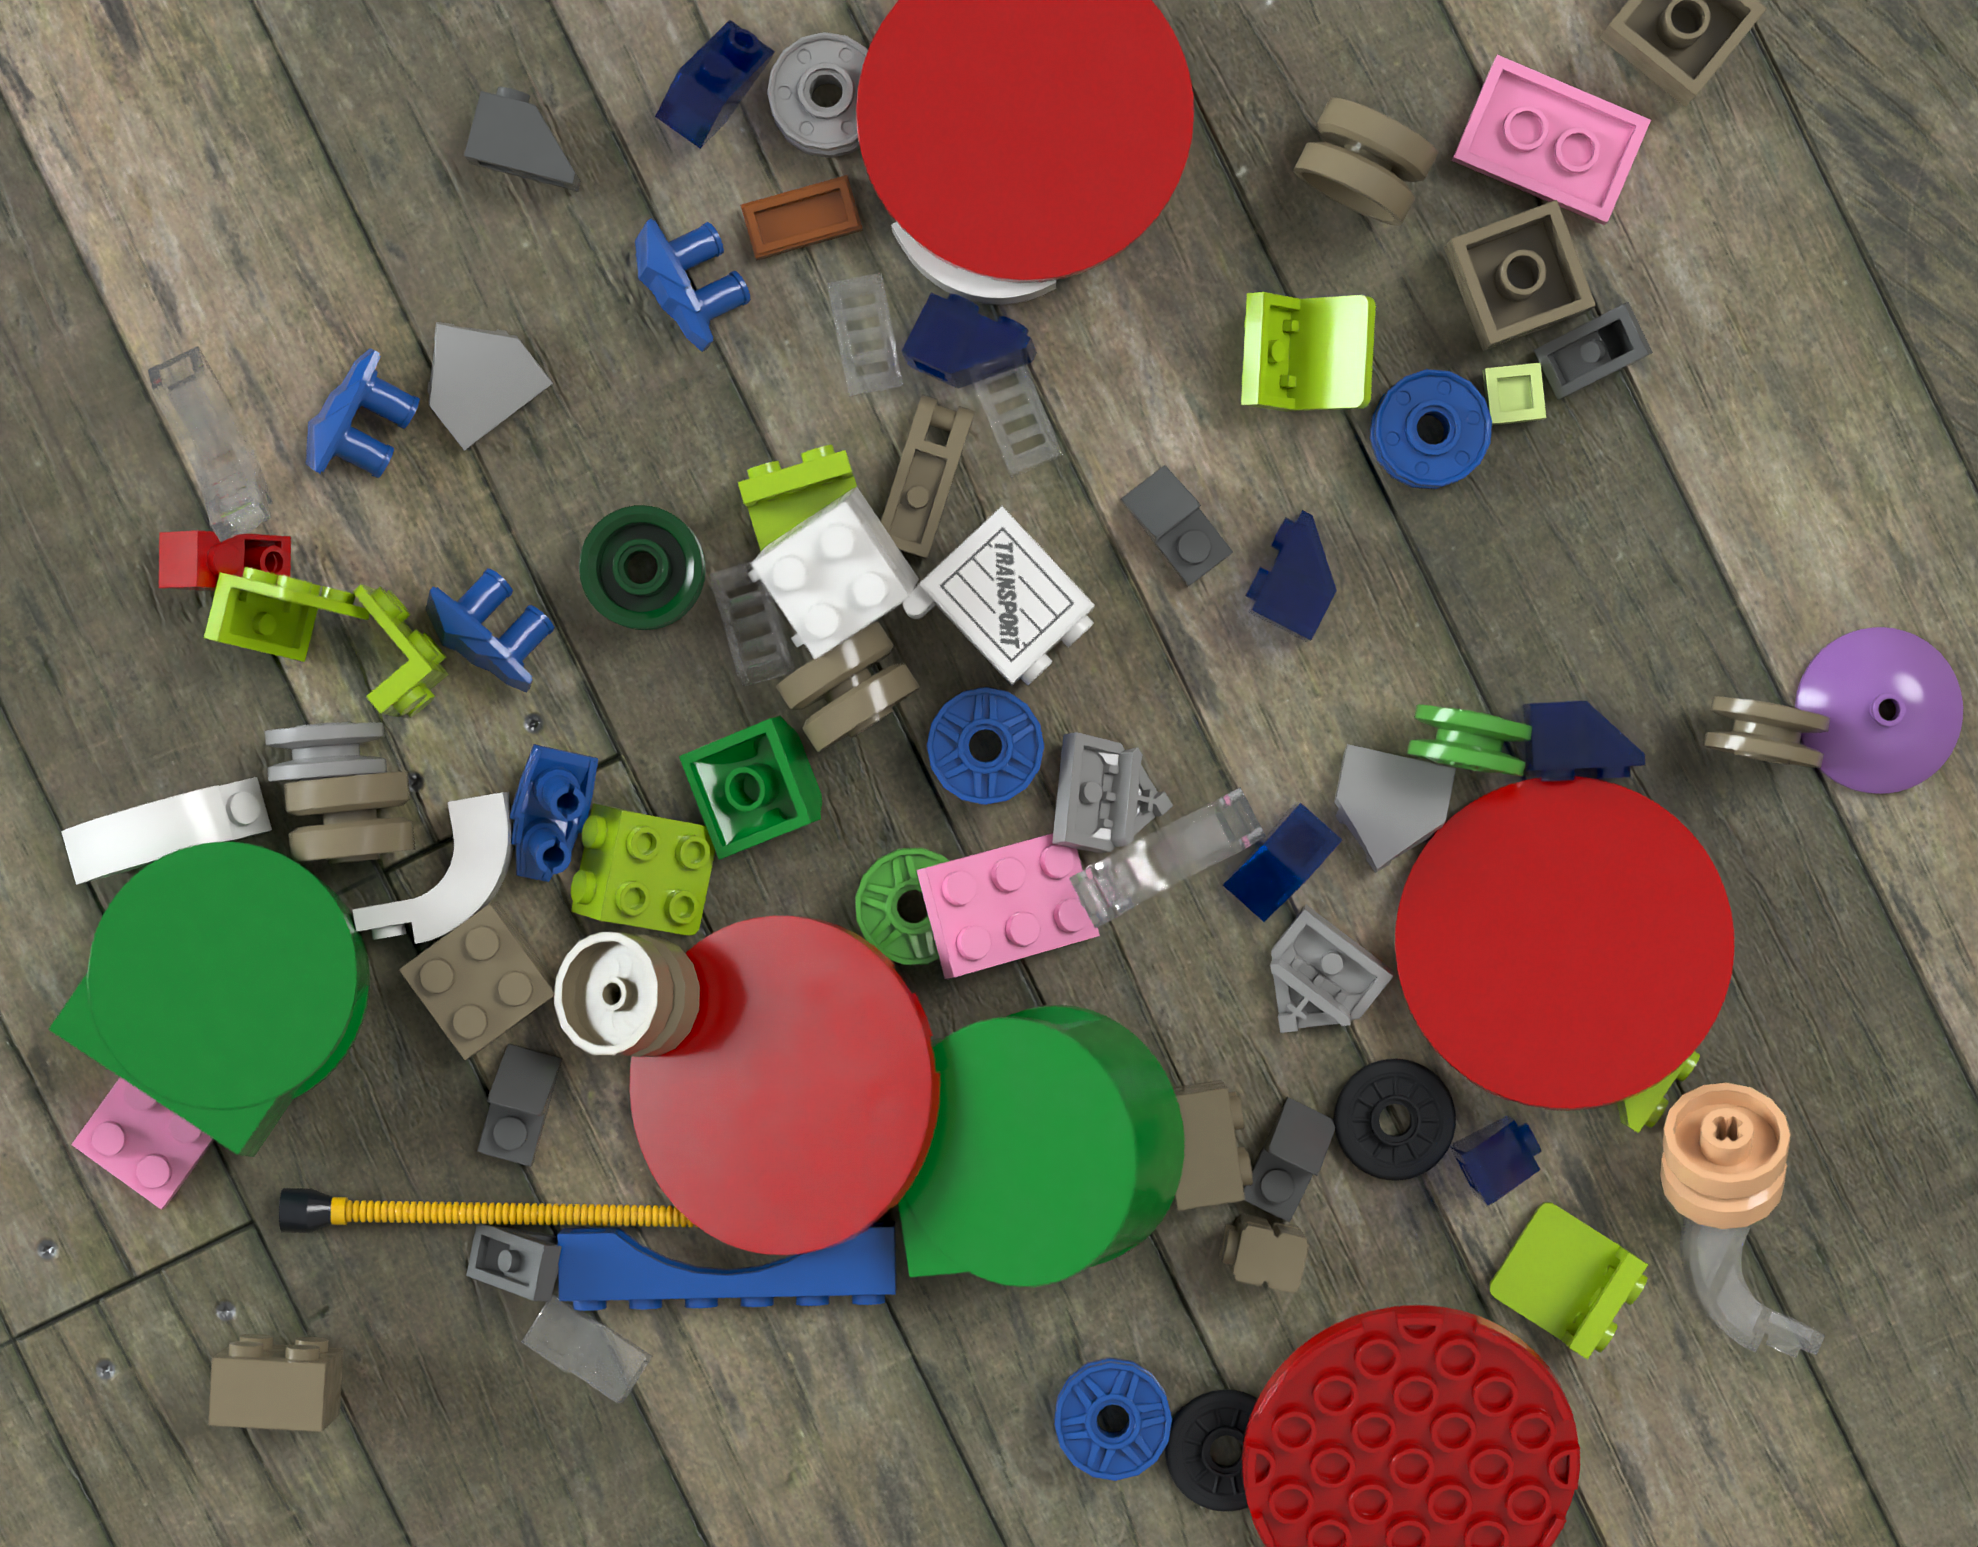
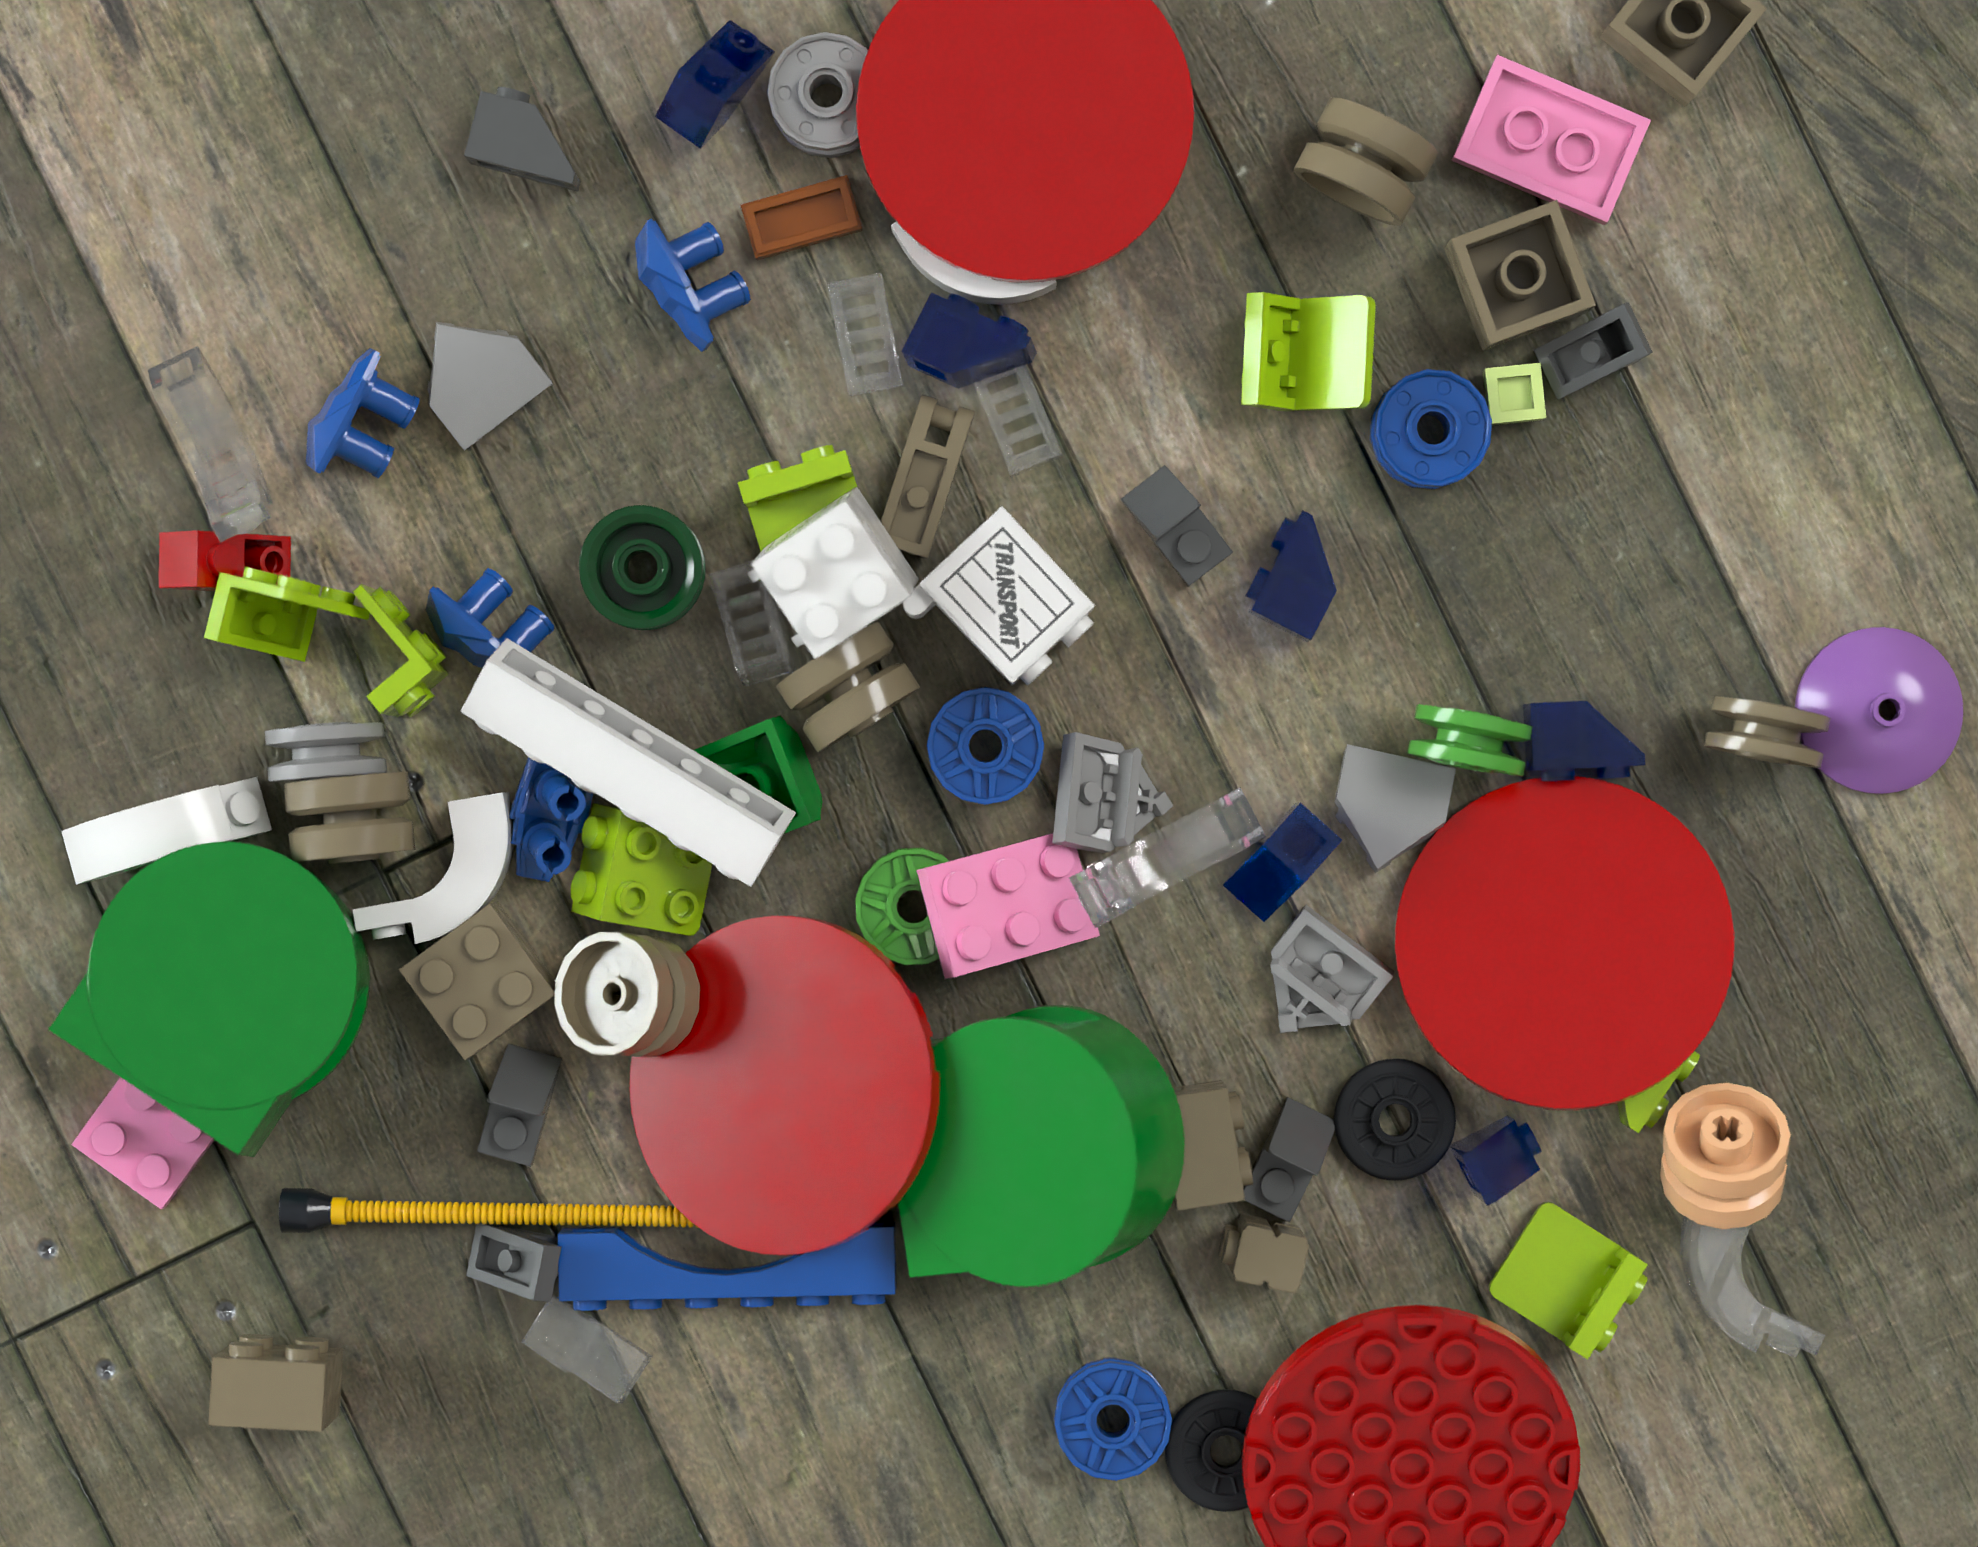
none -> white brick [460,638,796,887]

